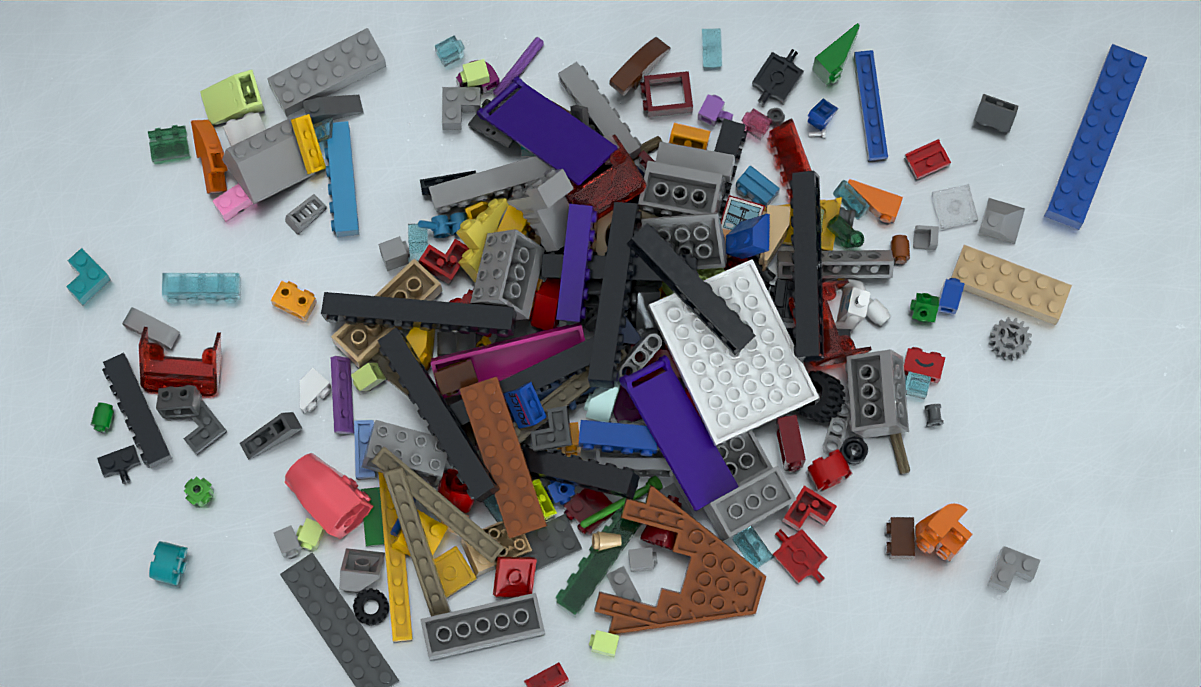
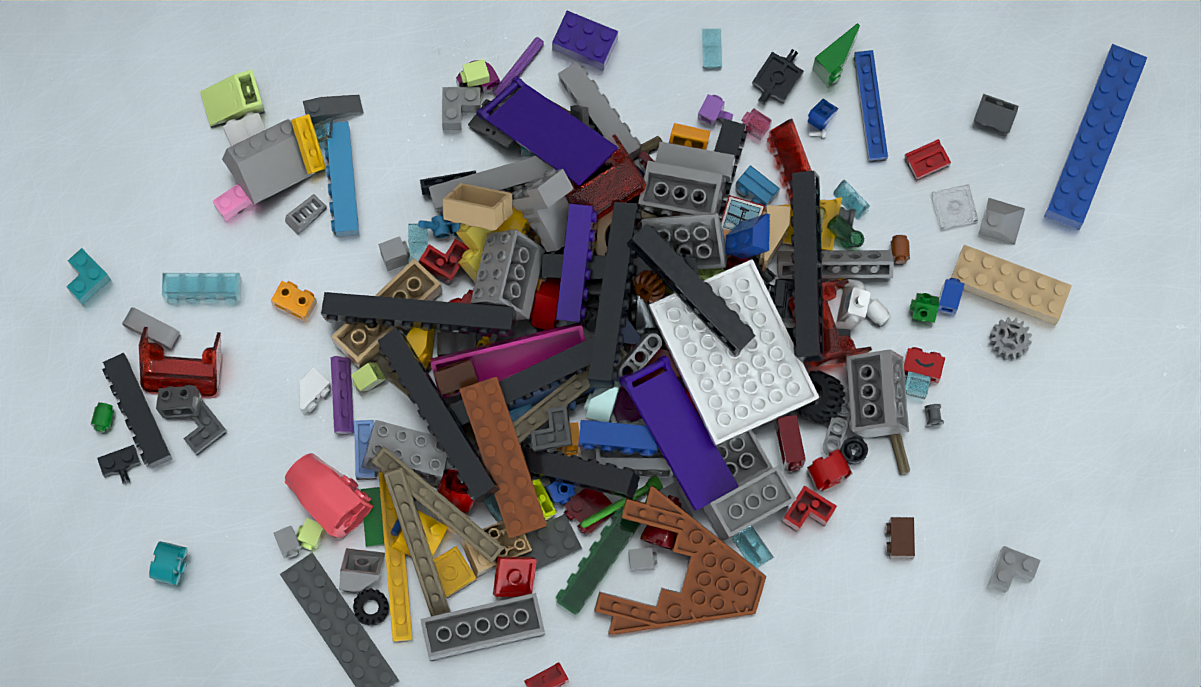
clear green plate [148,125,190,162] -> none
bright green brick [184,476,214,507] -> none
orange slope [191,120,228,193] -> none
dark grey slope [239,412,302,460] -> none
light grey brick [267,28,386,117] -> none
clear light blue brick [435,35,465,67] -> none
blue panel [503,382,547,429] -> none
yellowish green brick [589,630,619,657] -> none
tan cone [592,531,621,551] -> none
light grey plate [606,566,641,602] -> none
reddish brown slope [609,37,671,96] -> none
dark red window [640,71,693,117] -> none
dark grey plate [766,108,785,126] -> none
red plate [772,529,828,584] -> none
orange slope [846,179,903,223] -> none
light grey panel [913,225,939,250] -> none
orange piece [915,503,973,561] -> none
none -> tan piece [443,183,513,230]
none -> dark purple brick [552,10,618,71]
none -> reddish brown gear [632,270,666,303]

